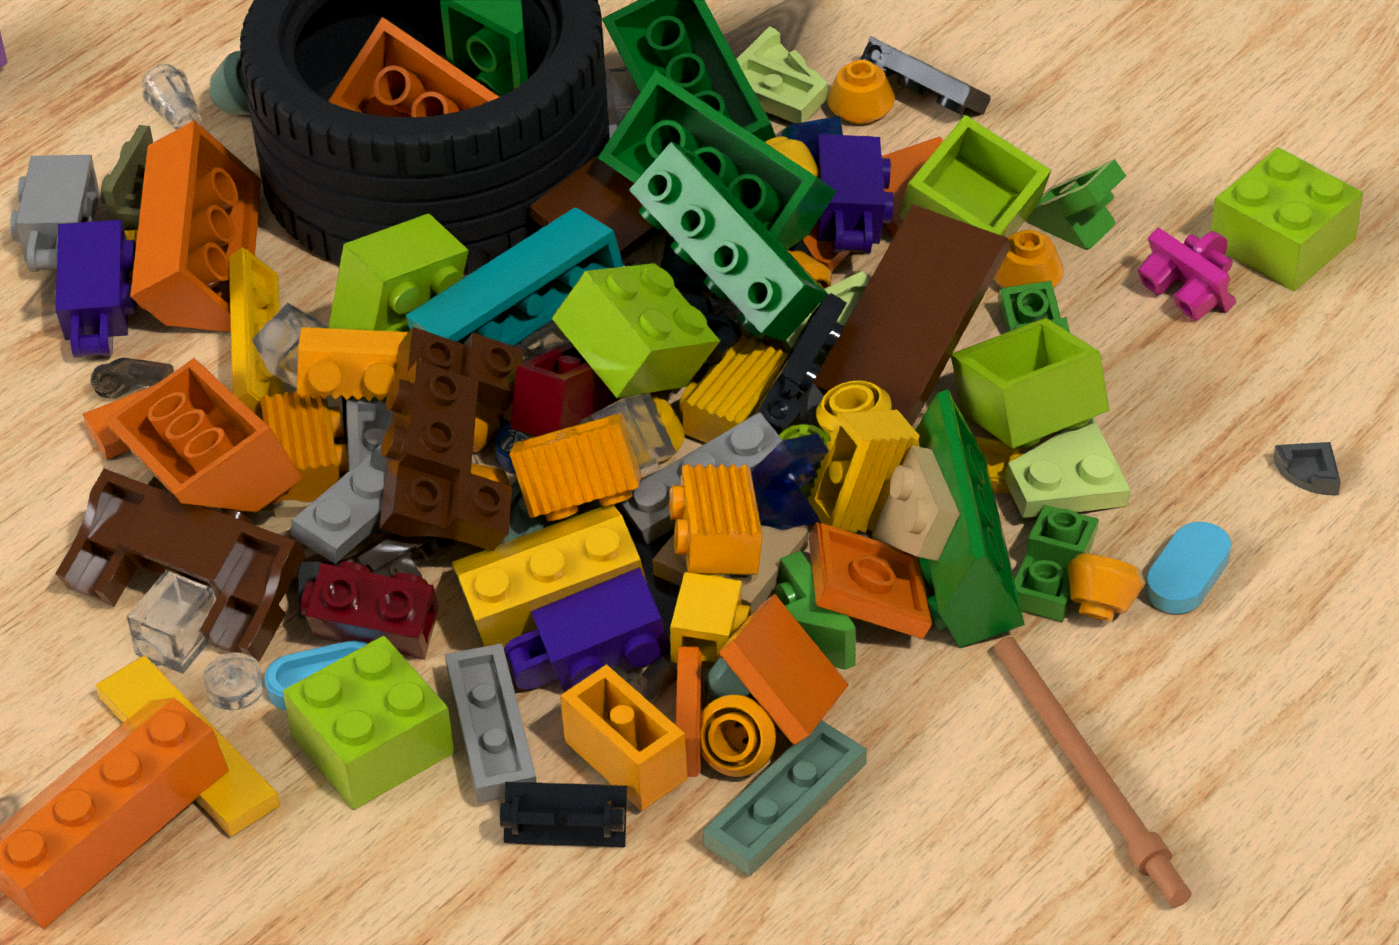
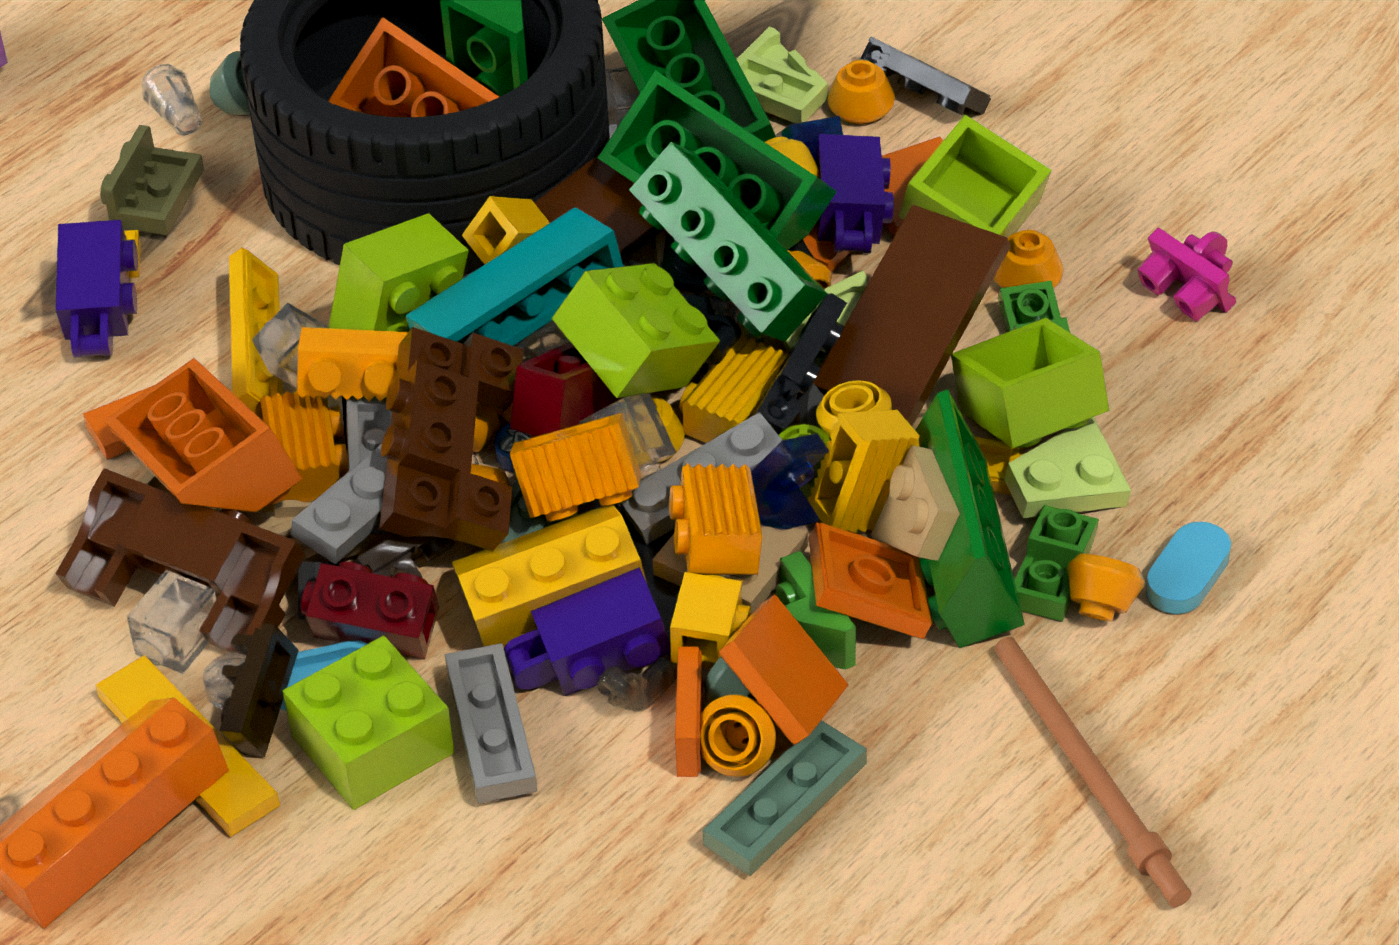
light grey brick [10,155,100,272] -> none
clear smoke arm [90,357,174,399] -> none
orange slope [130,120,261,332] -> none
black hinge [500,781,627,847] -> none
light orange brick [560,664,688,811] -> none
bright green slope [1026,159,1126,250] -> none
lime piece [1211,147,1363,292] -> none
dark grey tile [1273,442,1341,495] -> none
none -> dark brown plate [219,624,299,757]
none -> yellow brick [462,196,550,265]

